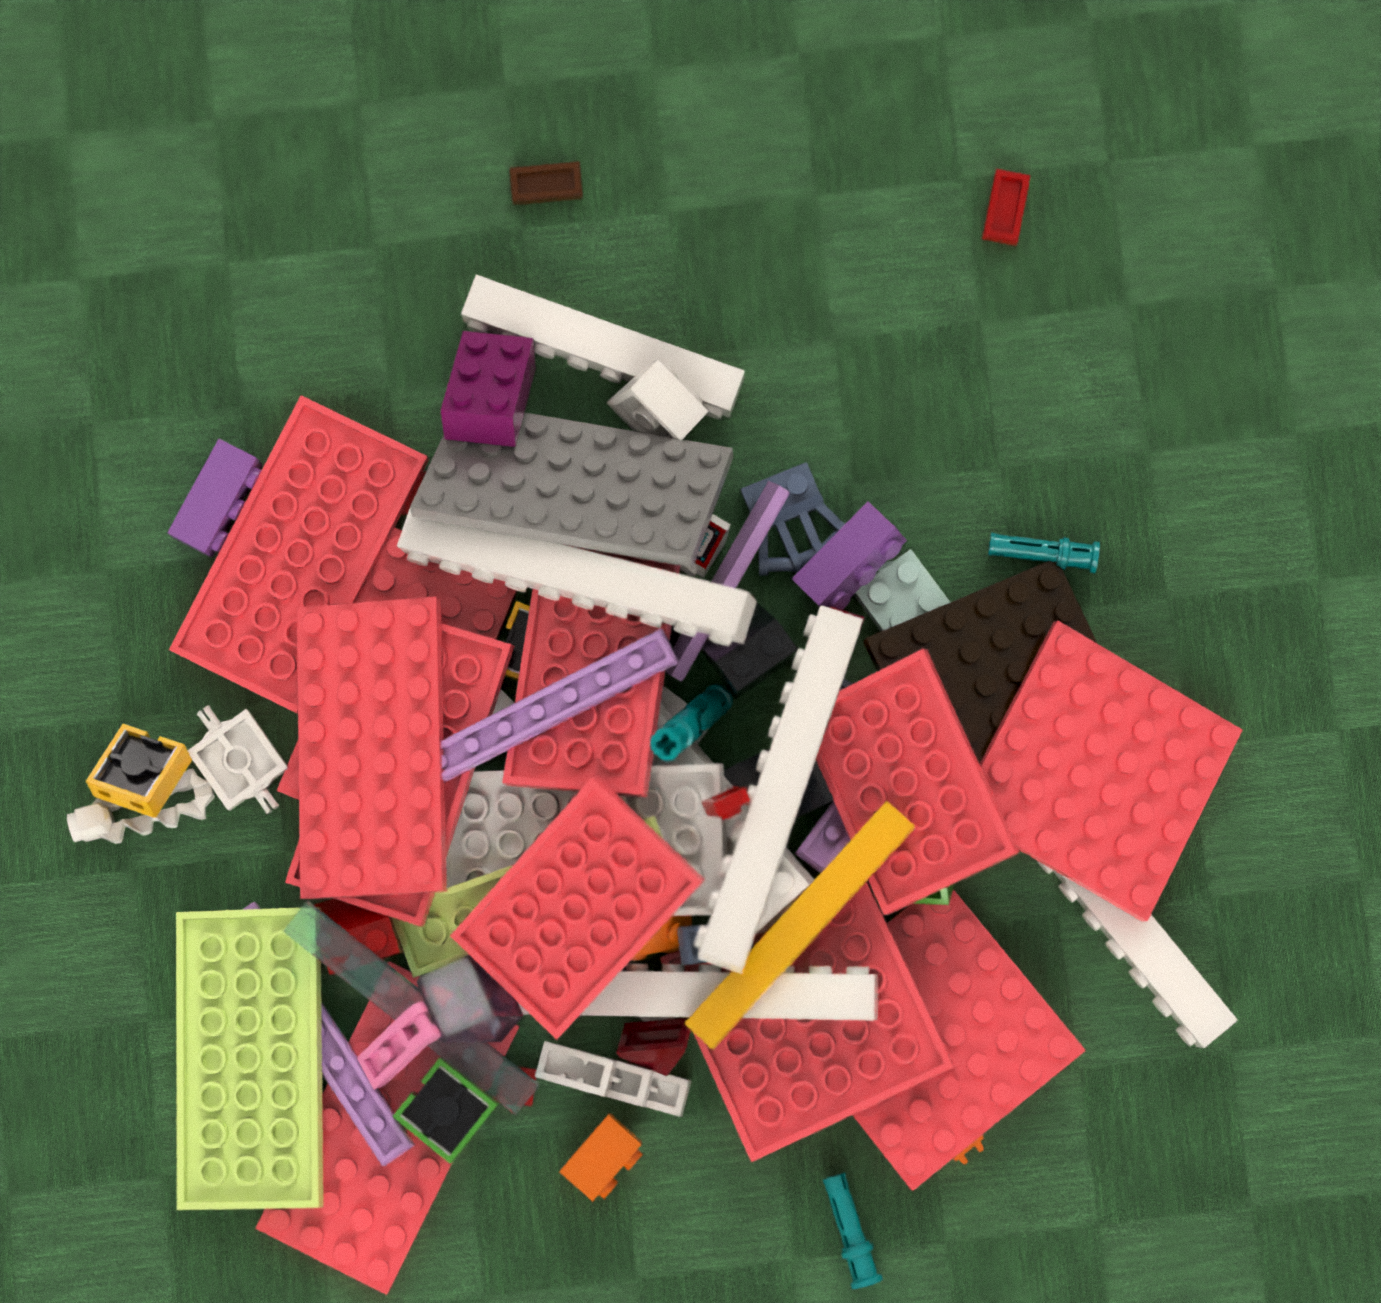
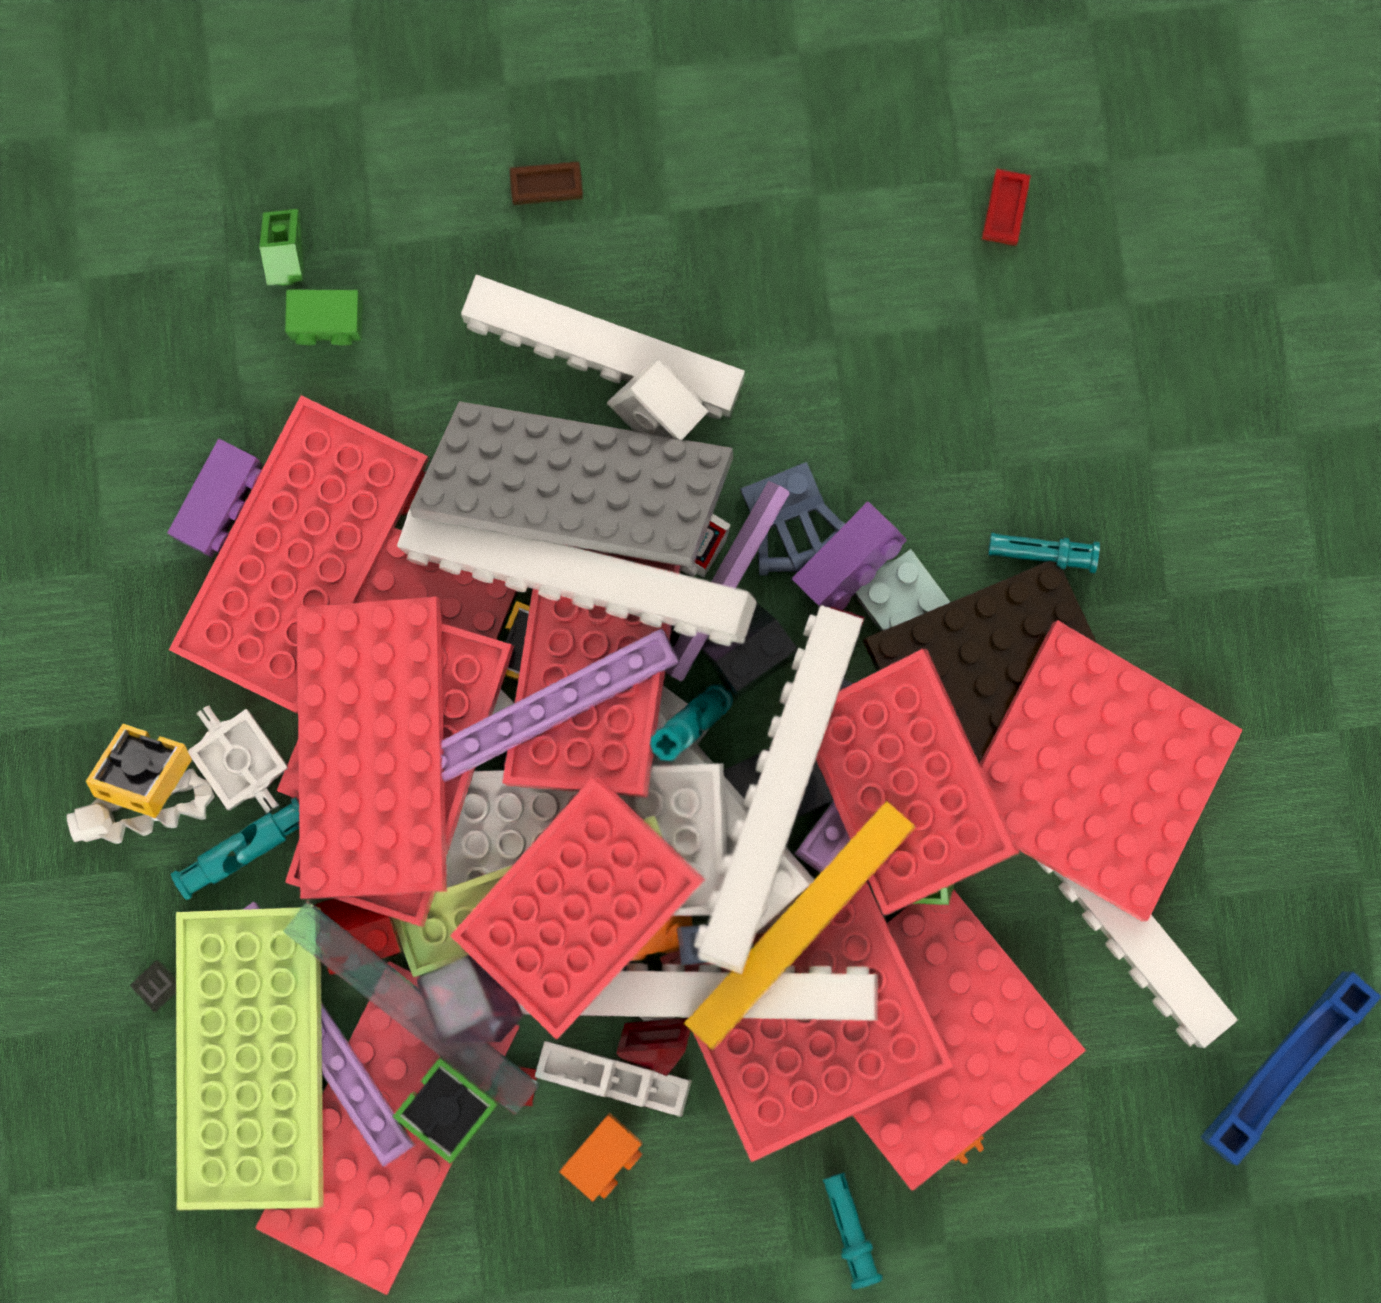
bright pink plate [357,1001,441,1089] -> none
magenta piece [441,331,536,447] -> none
red plate [701,786,751,820] -> none
none -> clear smoke tile [130,960,176,1012]
none -> teal piece [171,797,299,900]
none -> bright green slope [259,209,304,286]
none -> bright green brick [285,290,362,346]
none -> blue arch [1200,971,1381,1166]

